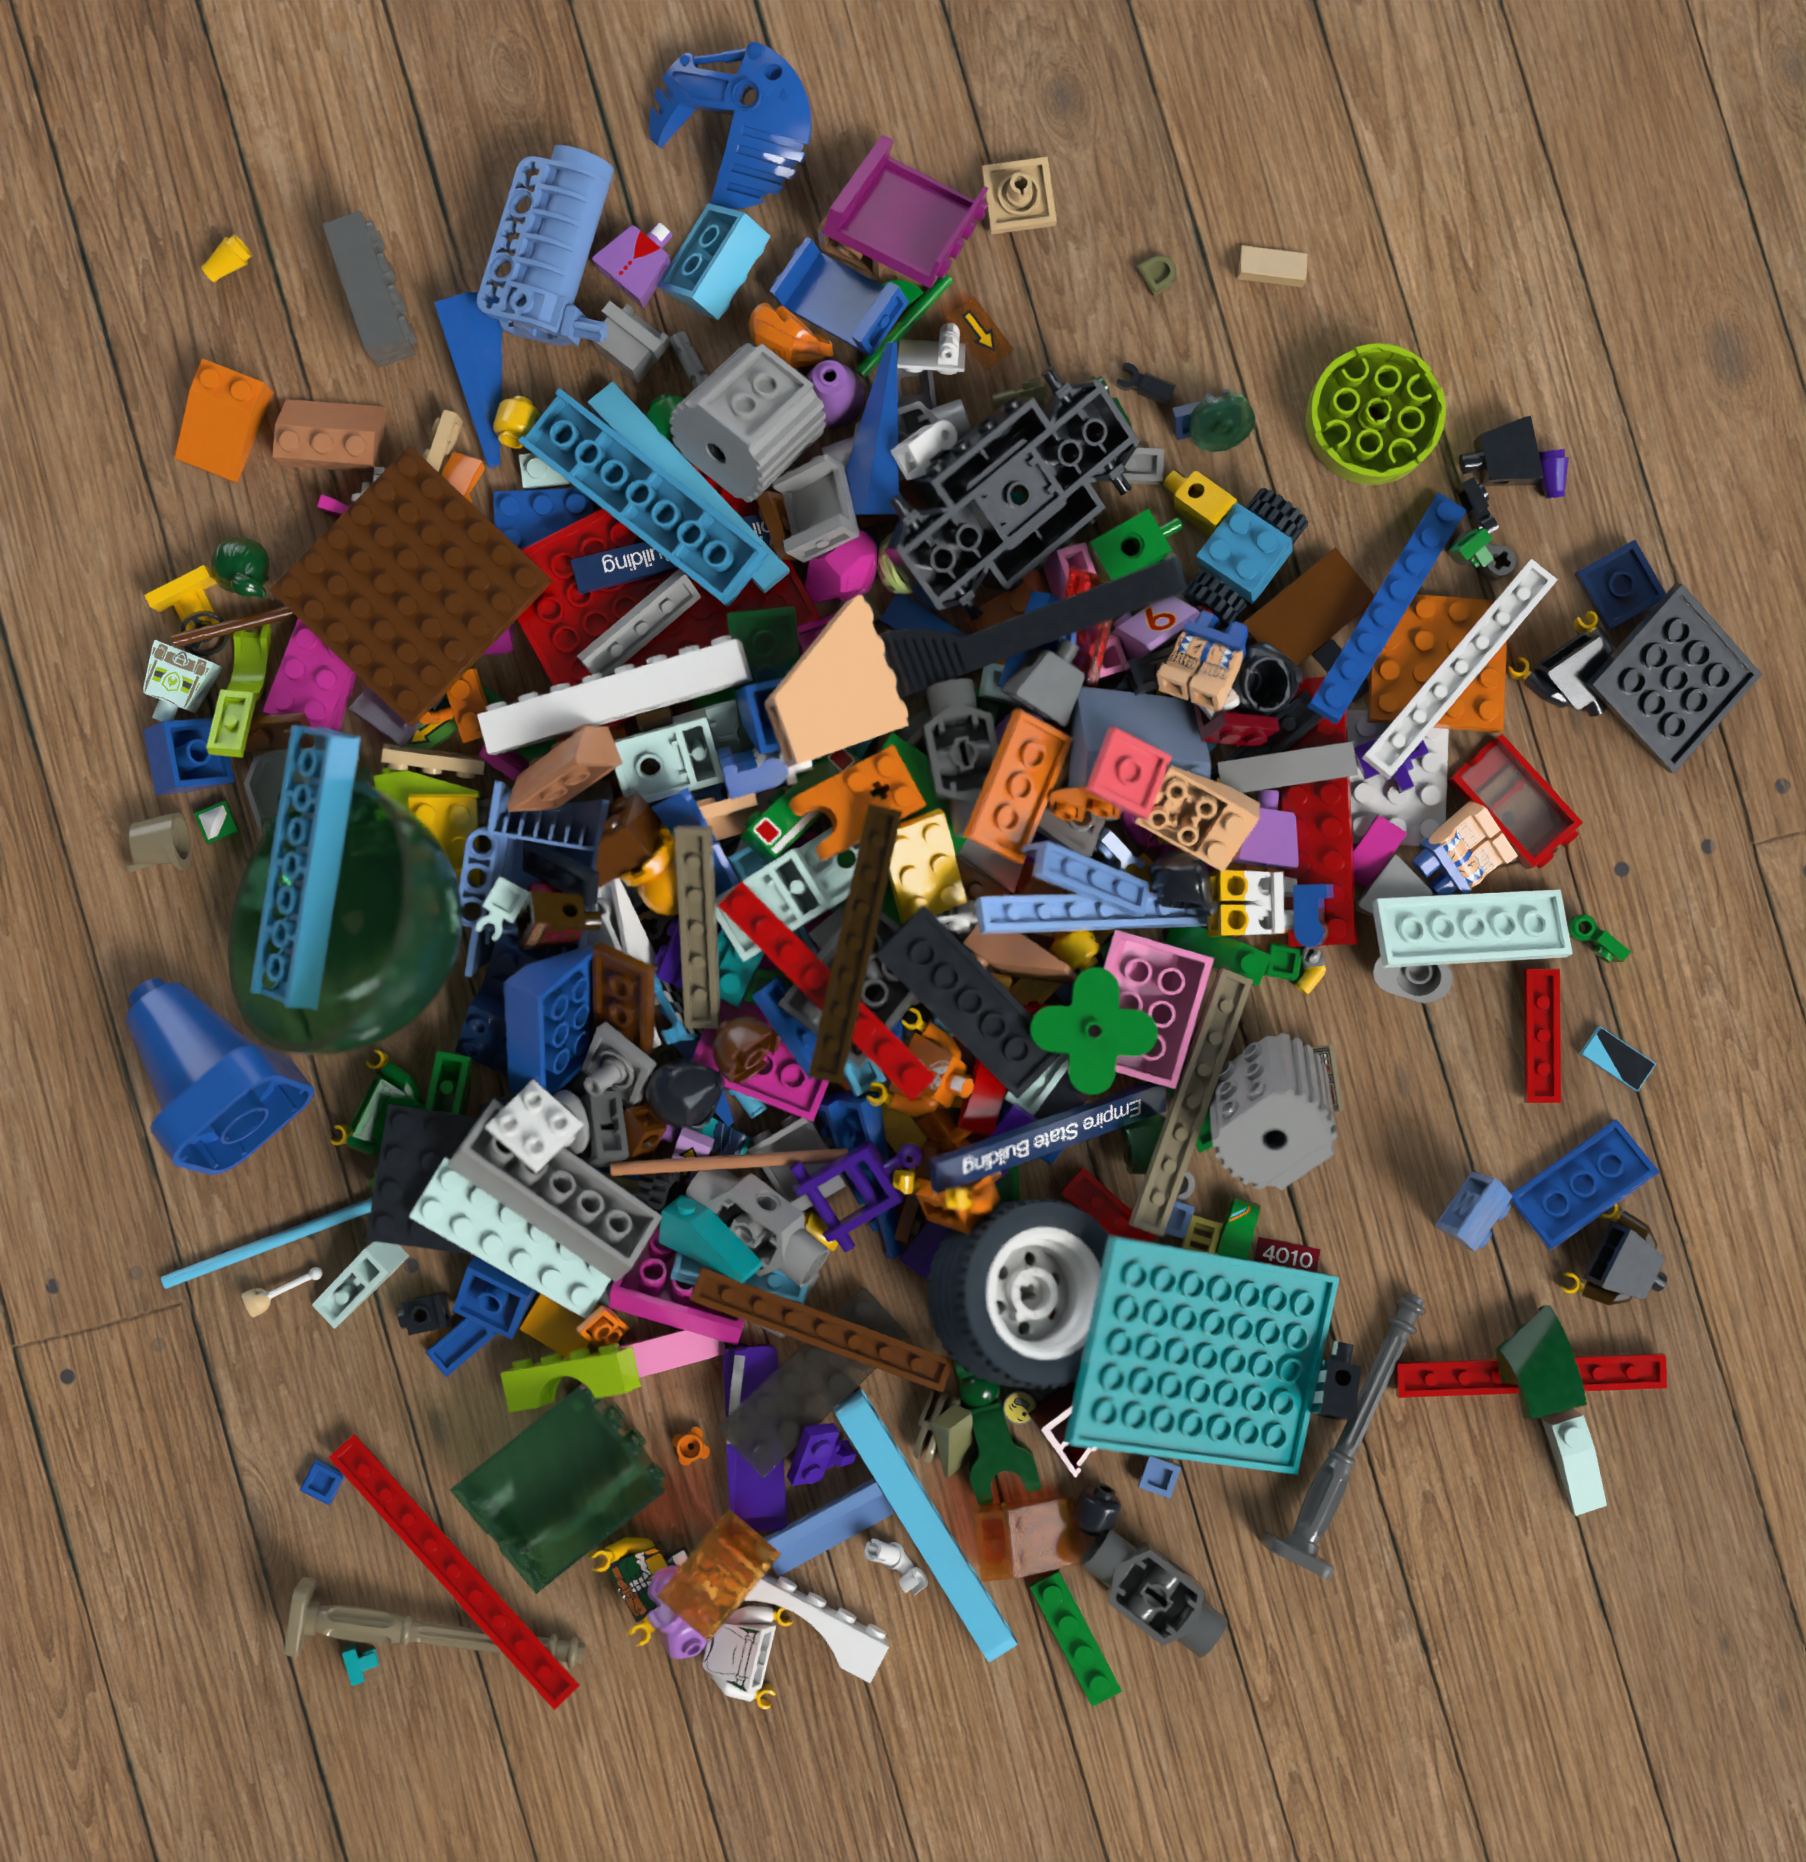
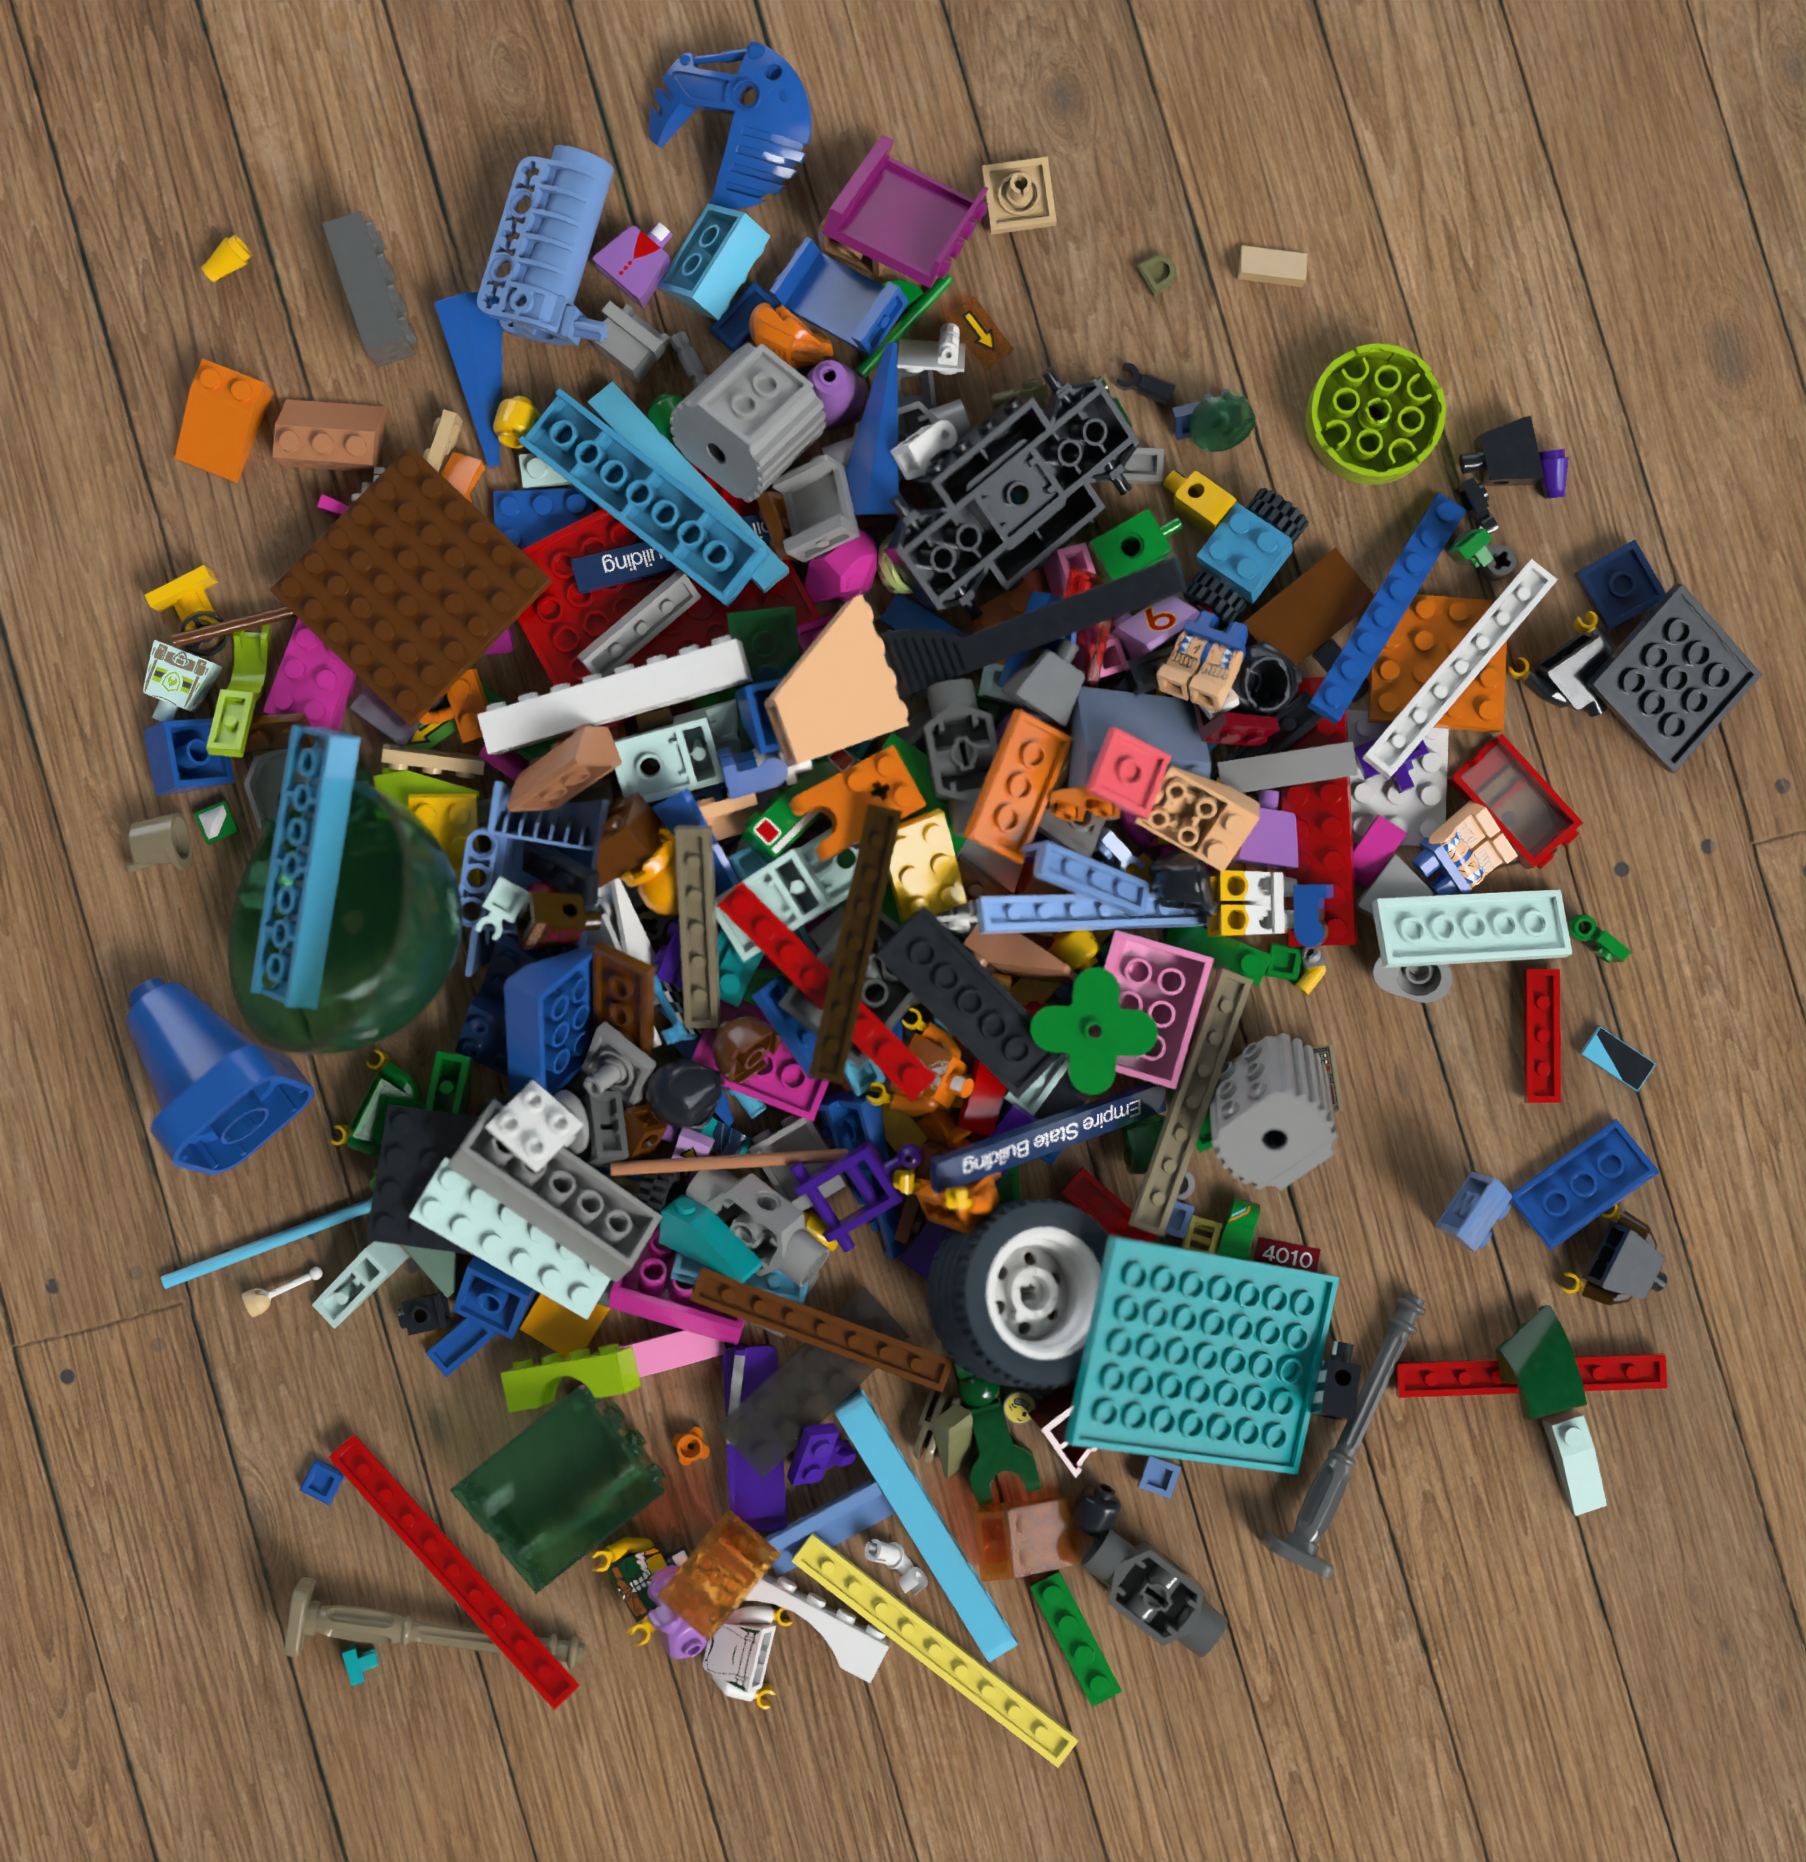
dark green hair [211,537,269,599] -> none
orange slope [576,1305,630,1347] -> none
none -> sand green slope [403,1246,461,1298]
none -> blue tile [709,281,779,353]
none -> light yellow plate [791,1532,1078,1768]

